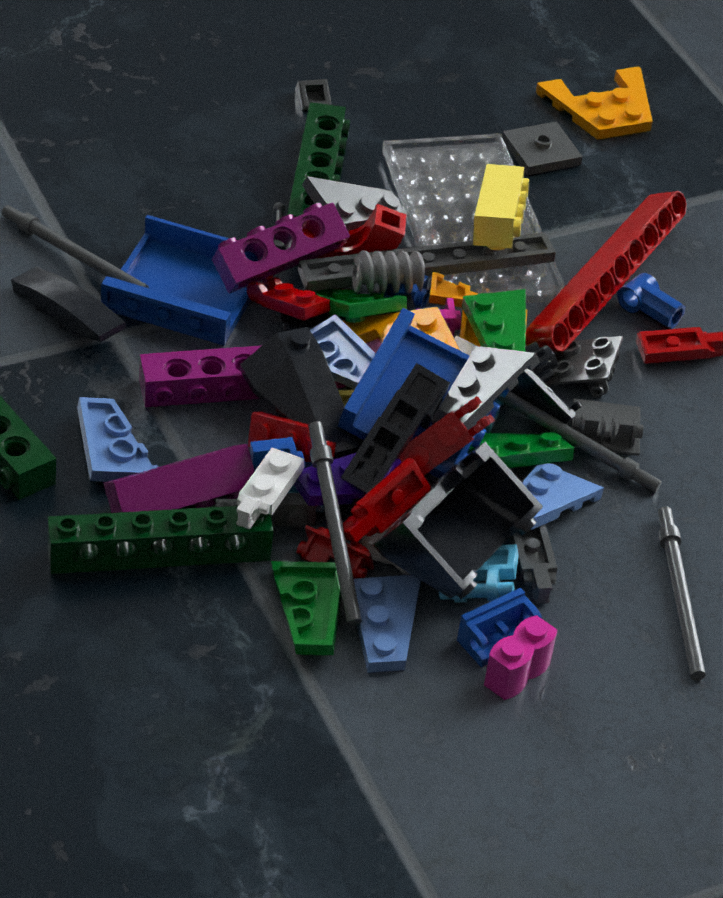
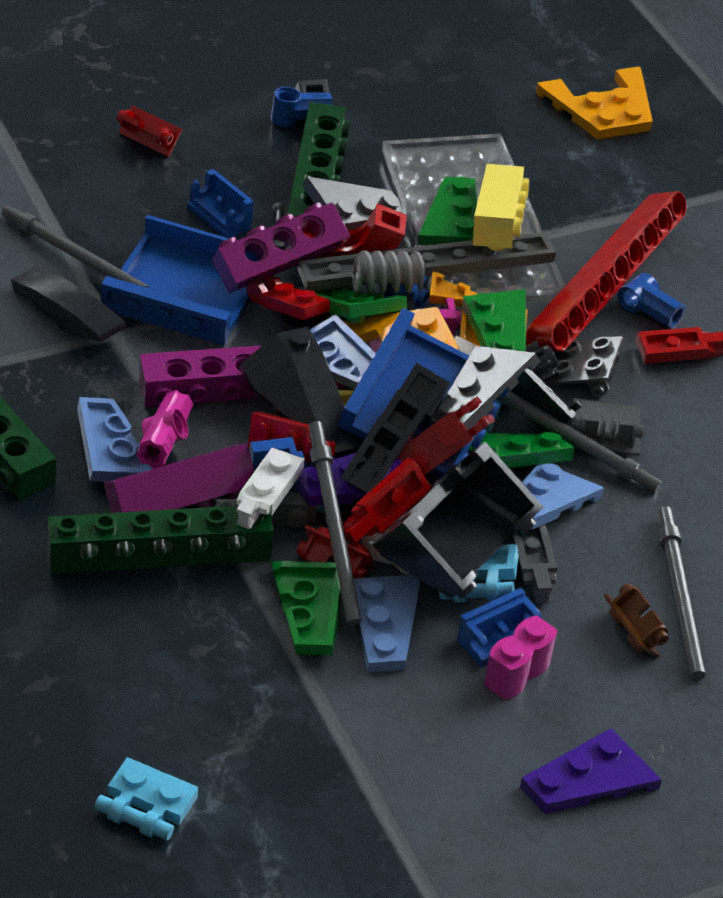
dark grey plate [502,121,583,175] -> none
none -> medium azure plate [94,757,198,840]
none -> red hinge [116,105,183,157]
none -> dark pink piece [136,390,194,469]
none -> blue hinge [187,169,253,238]
none -> blue piece [271,87,332,127]
none -> green wing [417,176,478,245]
none -> dark purple wing [520,728,662,814]
none -> reddish brown hinge [603,583,669,658]

